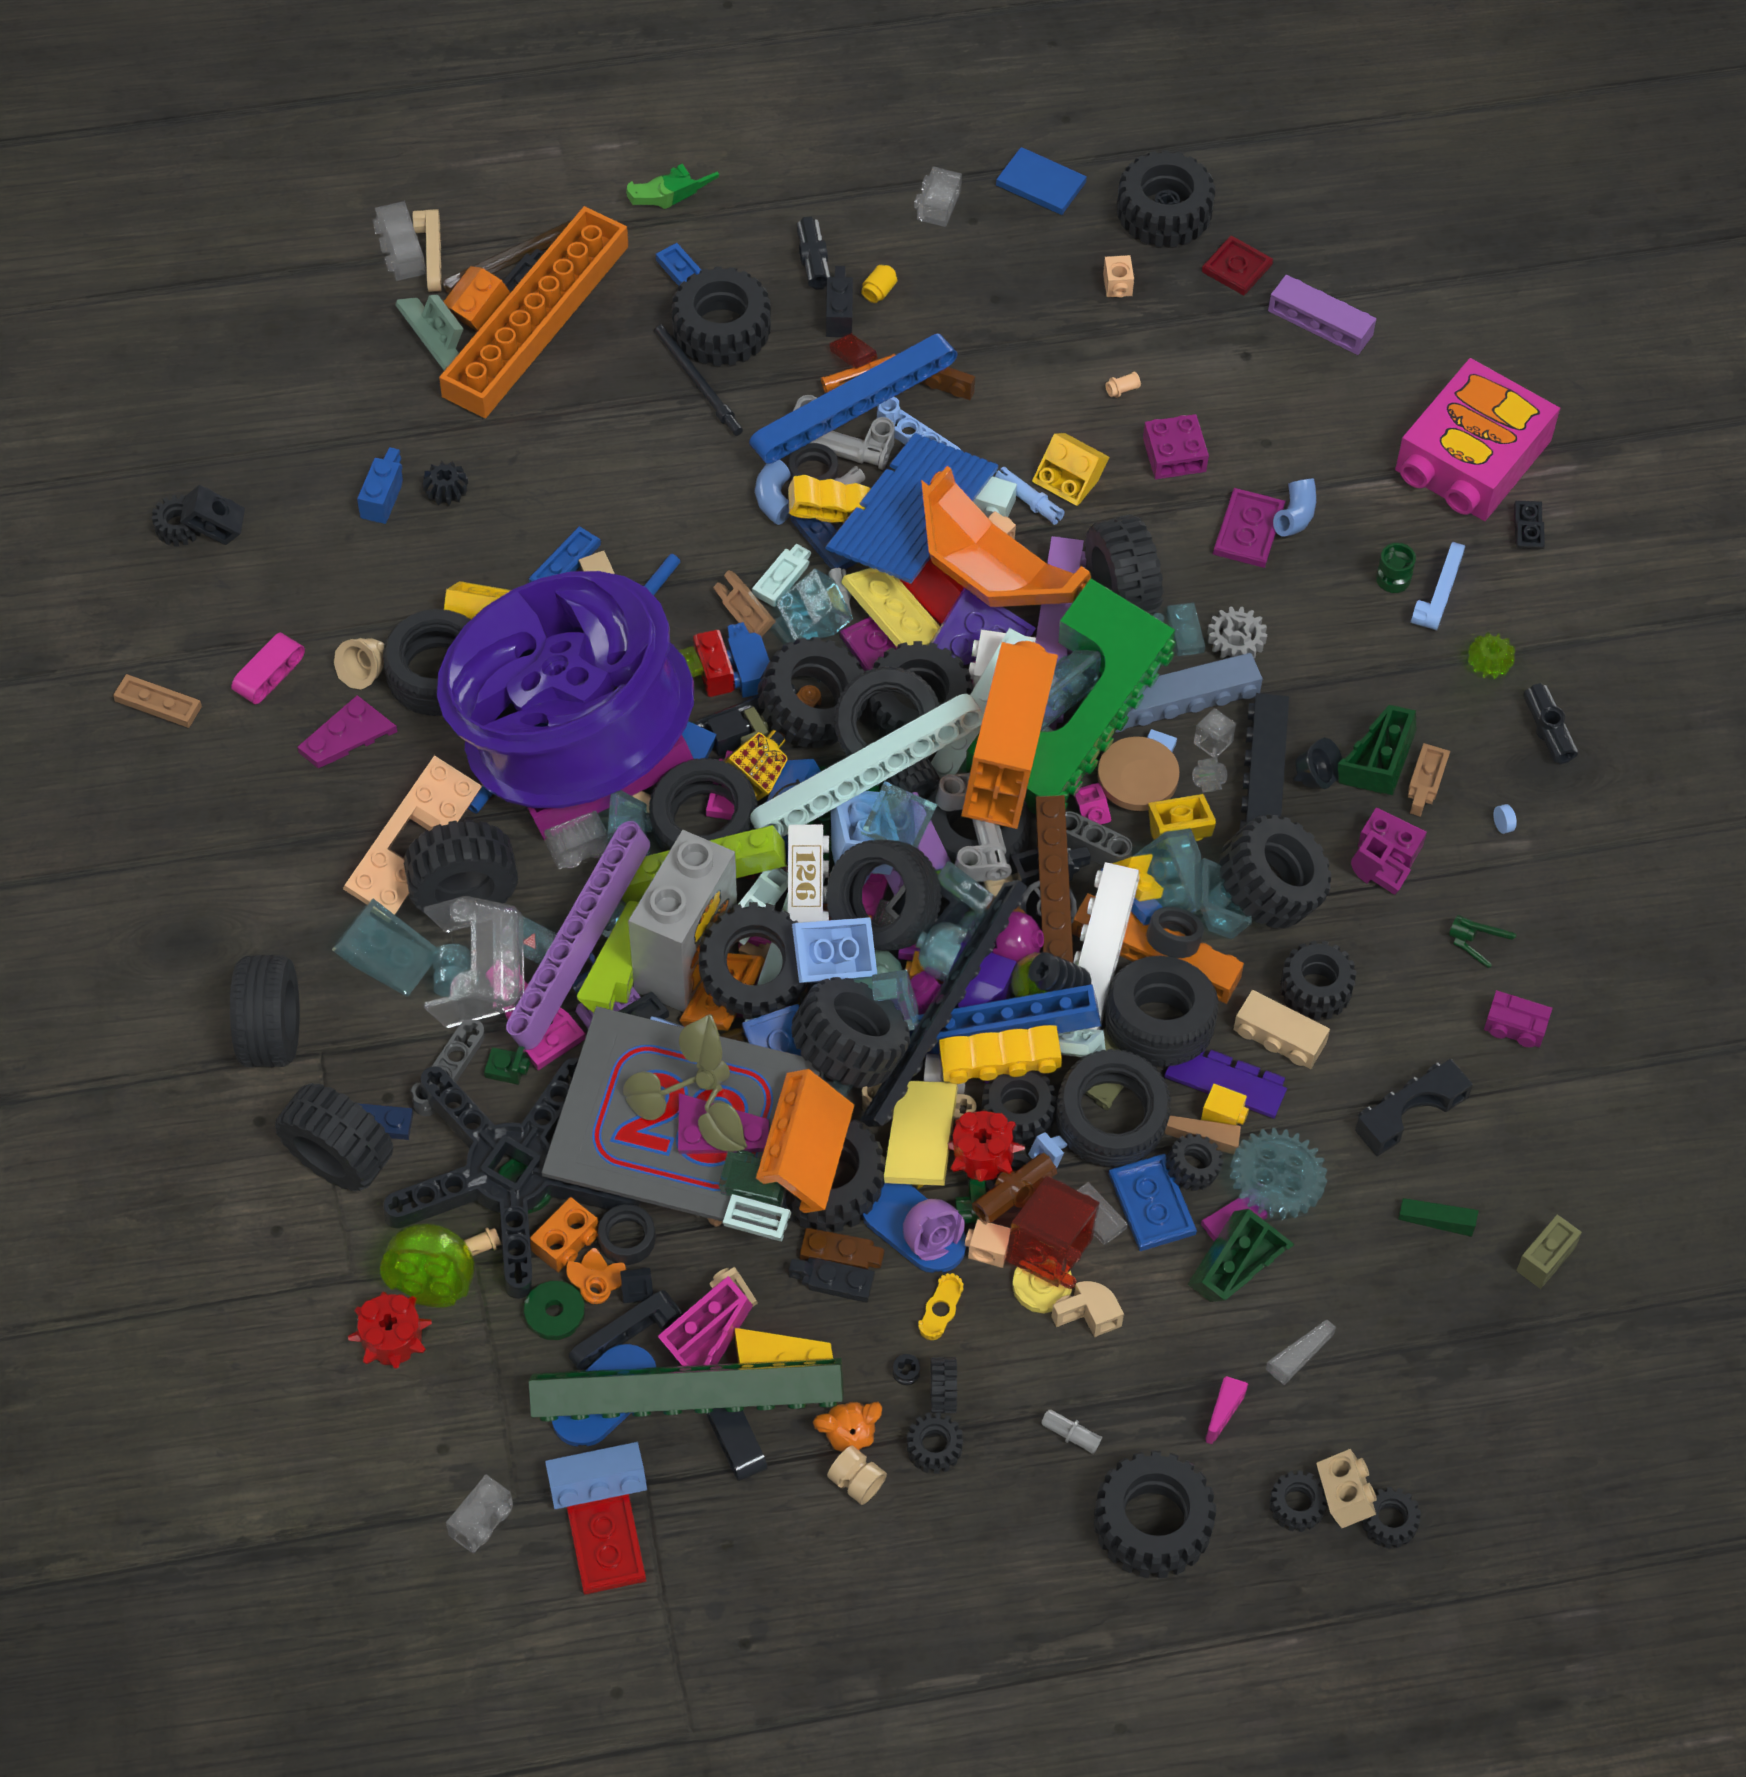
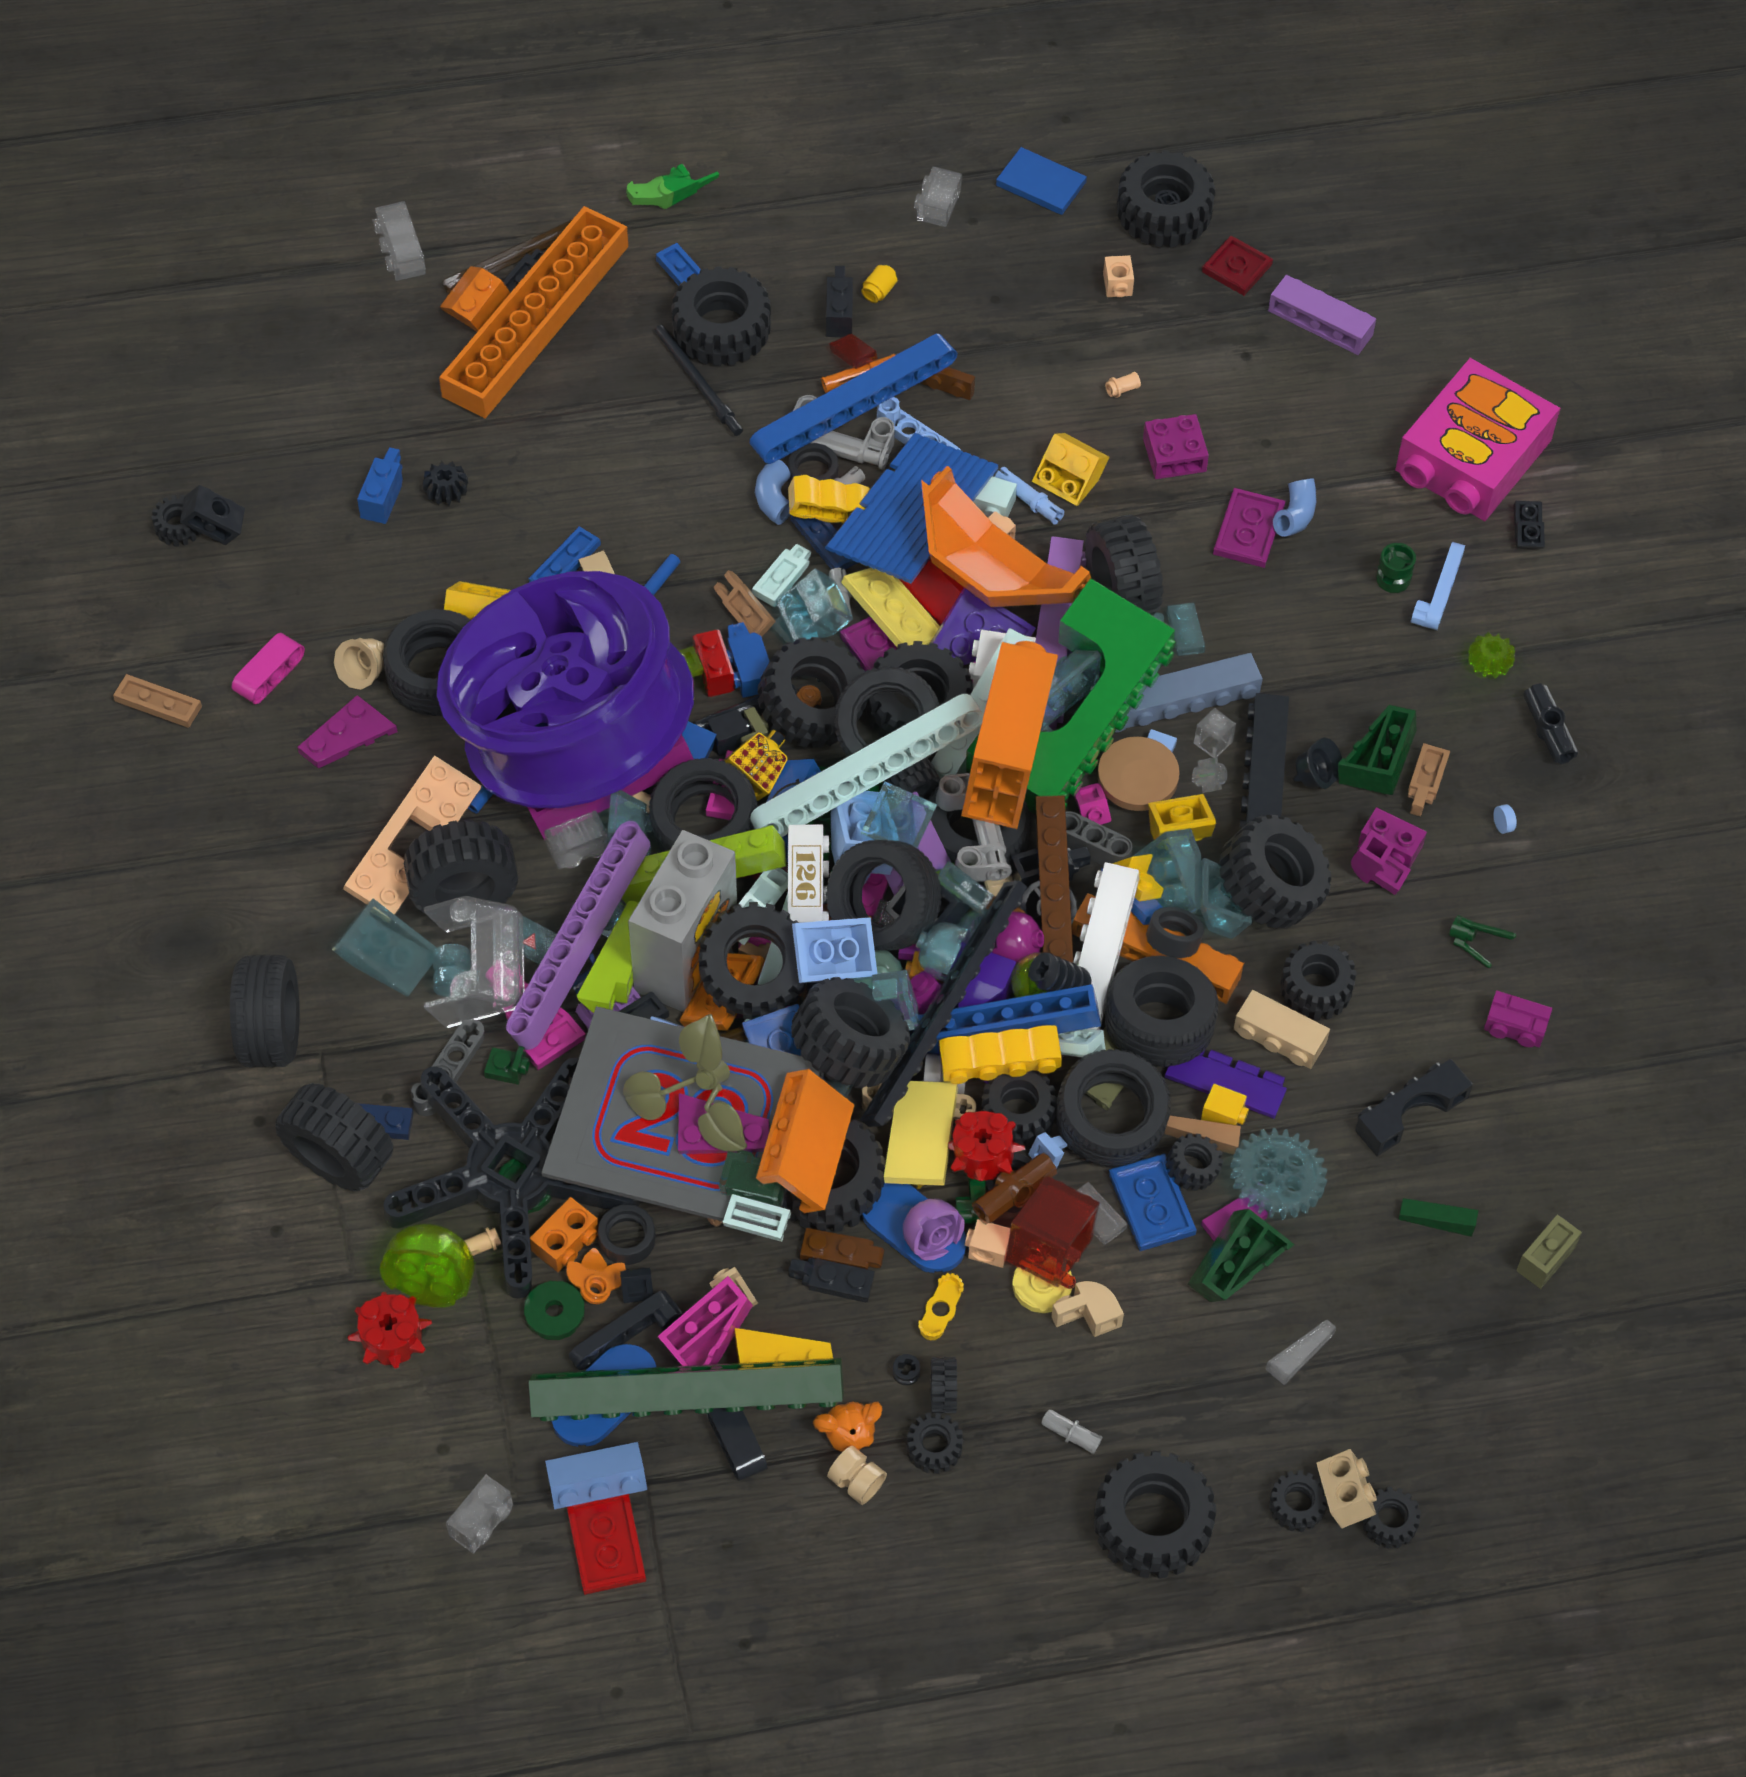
sand green bracket [395,295,463,371] -> none
tan beam [413,209,442,292] -> none
black piece [797,216,830,290] -> none
dark pink slope [1205,1376,1248,1444] -> none
light grey gear [1207,607,1267,659] -> none

